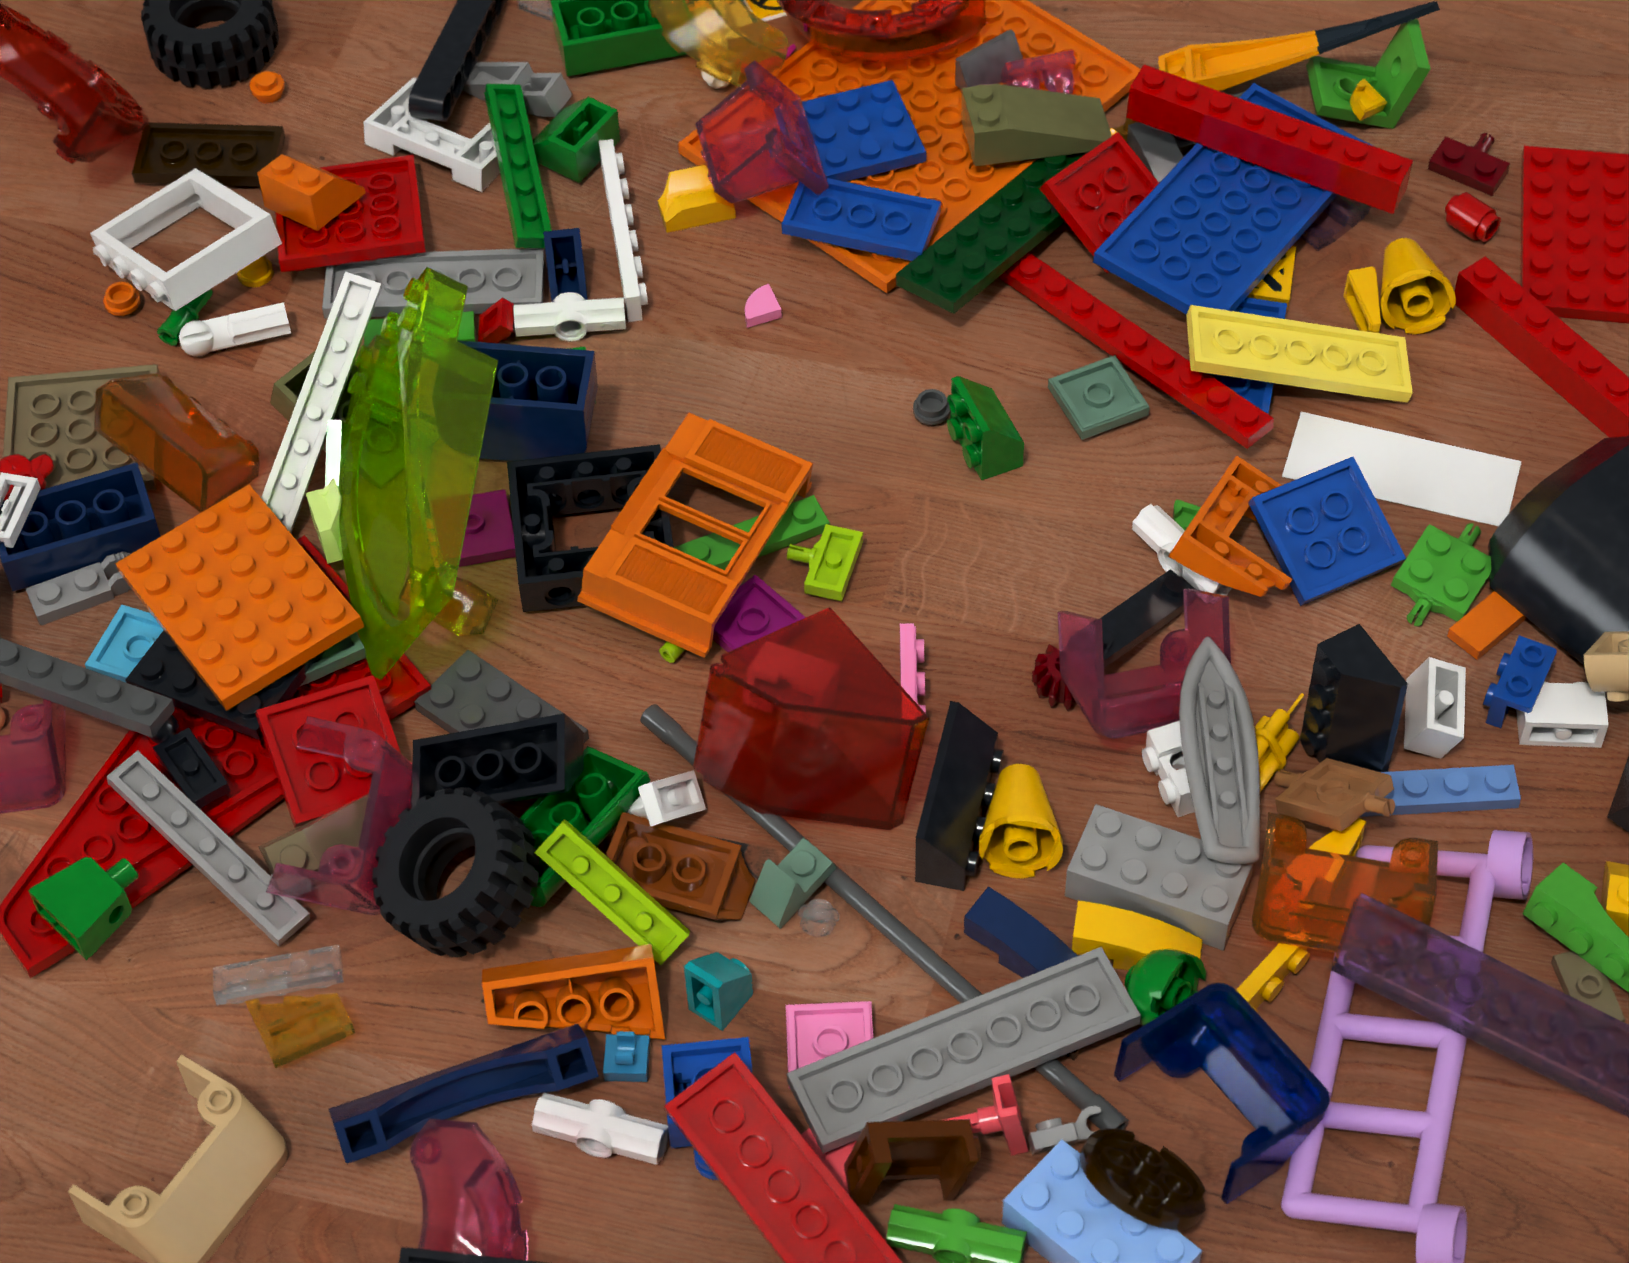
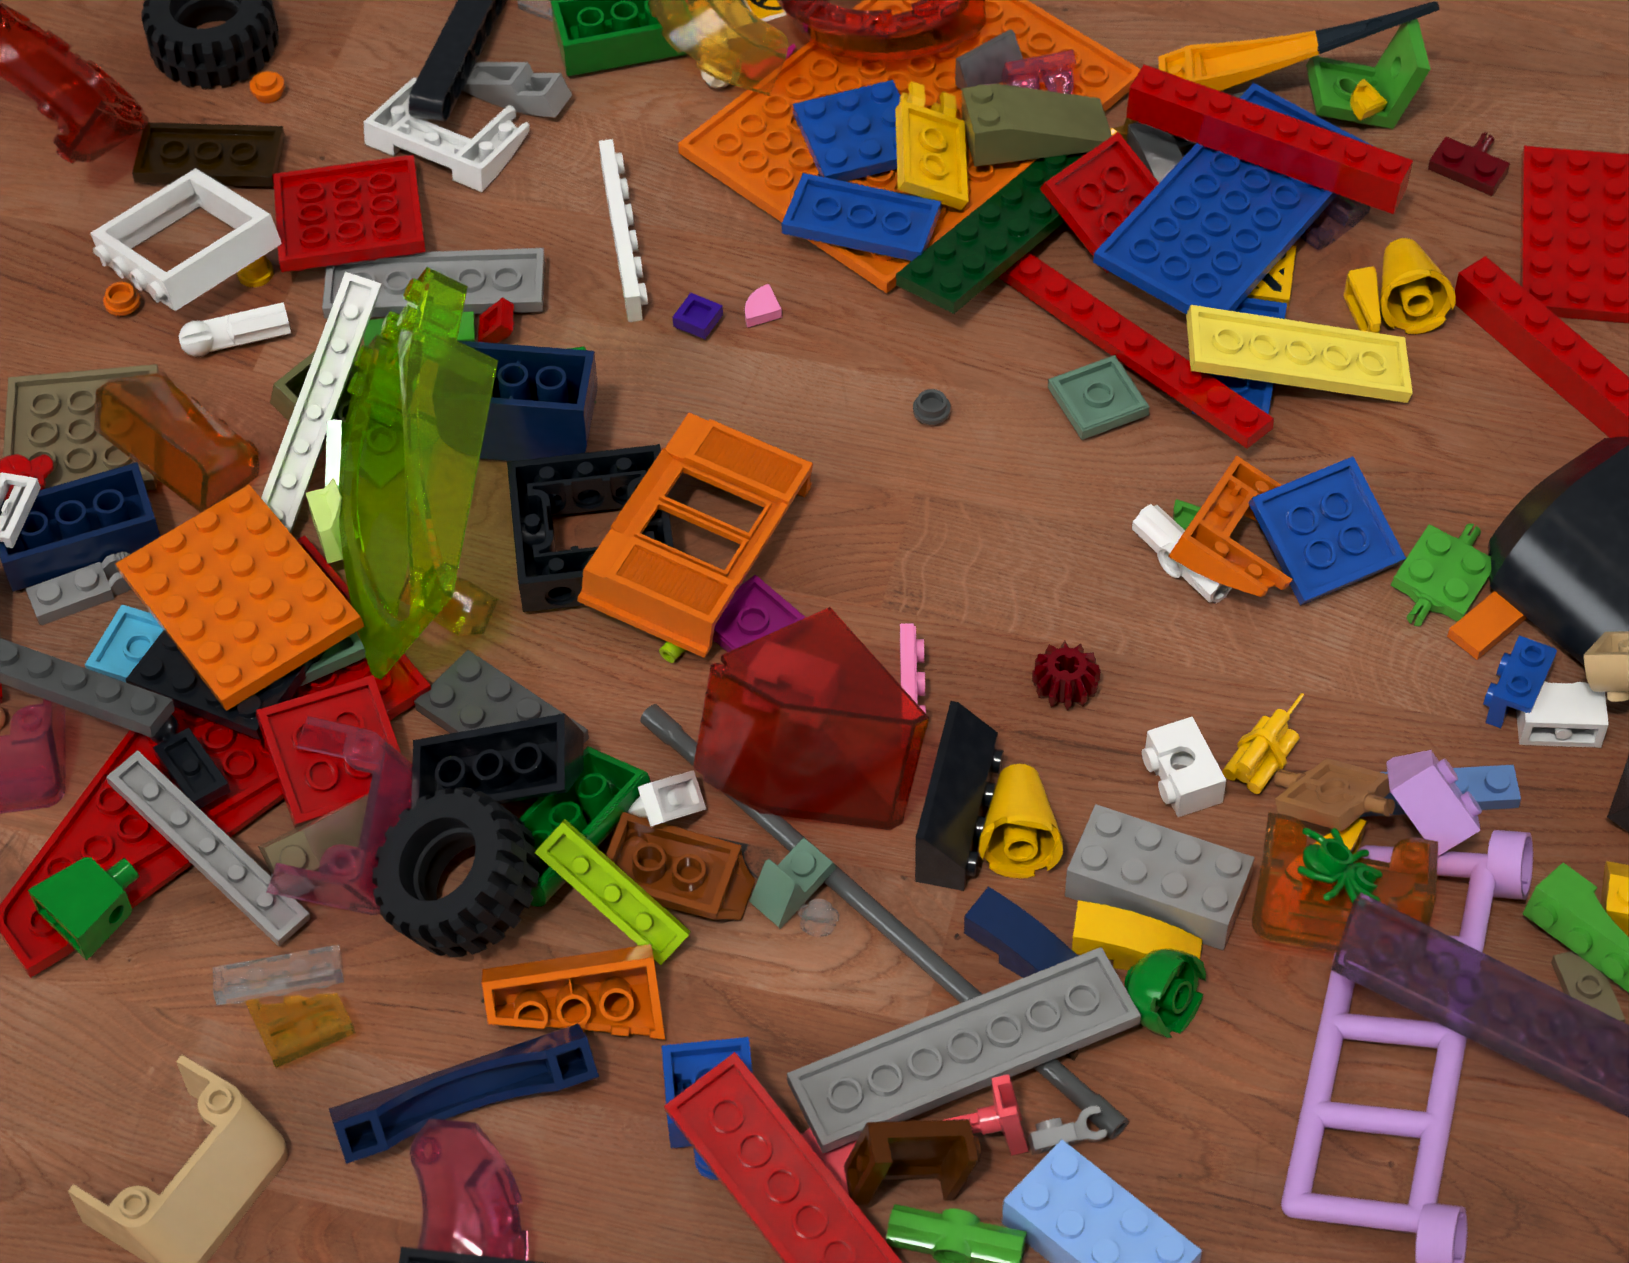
green axle [157,288,213,346] -> none
orange slope [257,154,366,231] -> none
magenta plate [430,489,516,570] -> none
green plate [484,83,552,248] -> none
white piece [513,292,626,342] -> none
white piece [532,1093,669,1165] -> none
green slope [533,97,621,183] -> none
dark blue slope [543,228,588,302] -> none
dark azure tile [603,1031,650,1082] -> none
yellow slope [658,165,736,233] -> none
bright green plate [674,495,830,570] -> none
teal slope [684,952,753,1031] -> none
clear pink windscreen [695,60,829,203] -> none
bright pink tile [786,1001,873,1089] -> none
lime plate [787,524,863,601] -> none
green slope [947,376,1024,481] -> none
clear pink windscreen [1057,588,1231,739] -> none
black plate [1069,569,1200,672] -> none
dark brown tile [1080,1129,1206,1230] -> none
clear blue windscreen [1114,983,1330,1204] -> none
light grey piece [1179,636,1260,864] -> none
yellow plate [1214,924,1310,1040] -> none
white sticker [1282,412,1522,527] -> none
black slope [1300,624,1408,772] -> none
white brick [1404,657,1466,759] -> none
red brick [1445,192,1501,242] -> none
none -> dark purple plate [672,293,723,339]
none -> yellow tile [895,81,968,210]
none -> green animal [1297,828,1383,911]
none -> lavender slope [1387,750,1482,857]

